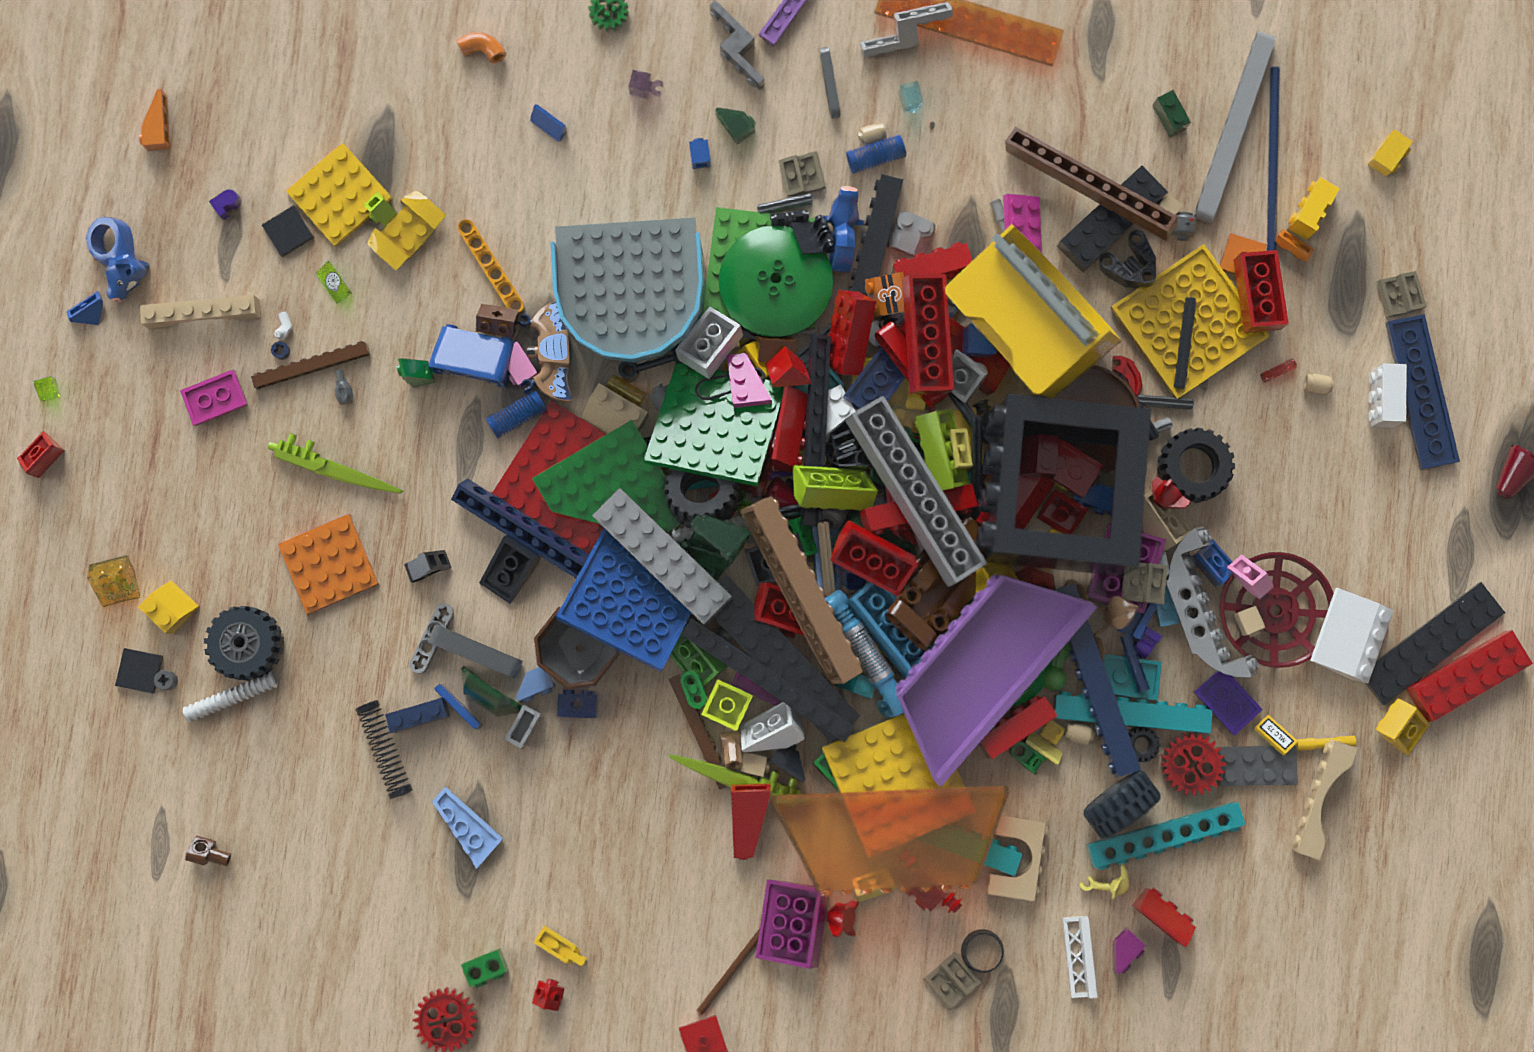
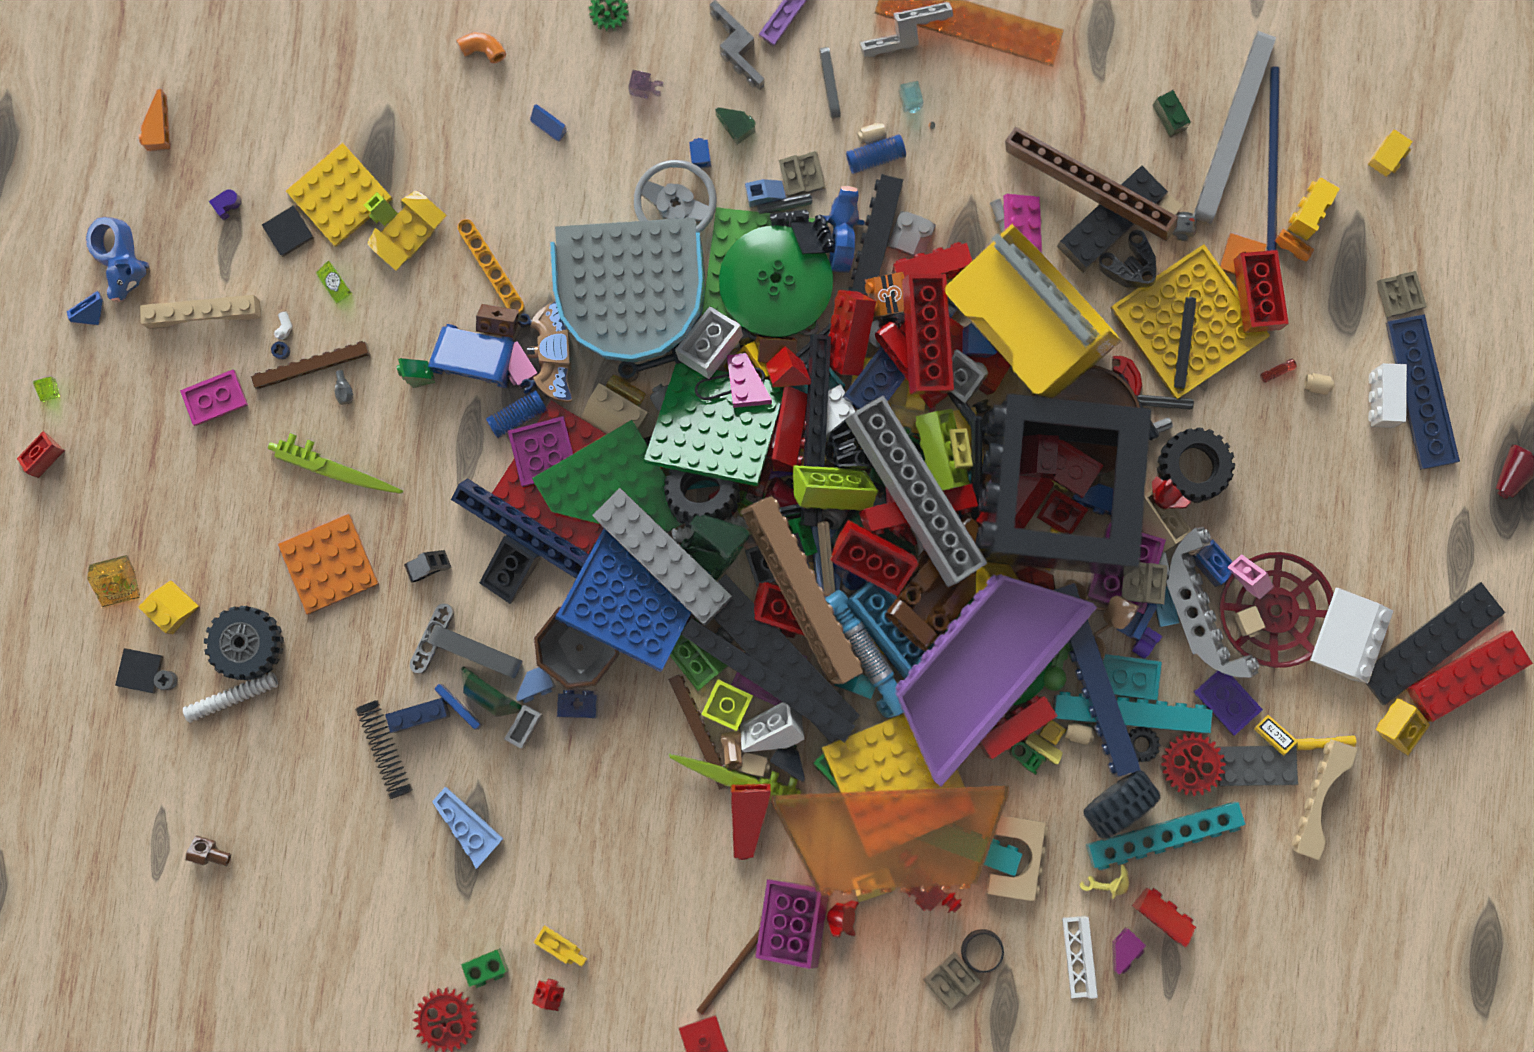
green plate [681,671,708,709] -> none
dark blue pin [1119,634,1150,693] -> none
none -> magenta plate [508,416,573,487]
none -> light grey piece [634,160,717,233]
none -> medium blue slope [745,179,786,208]

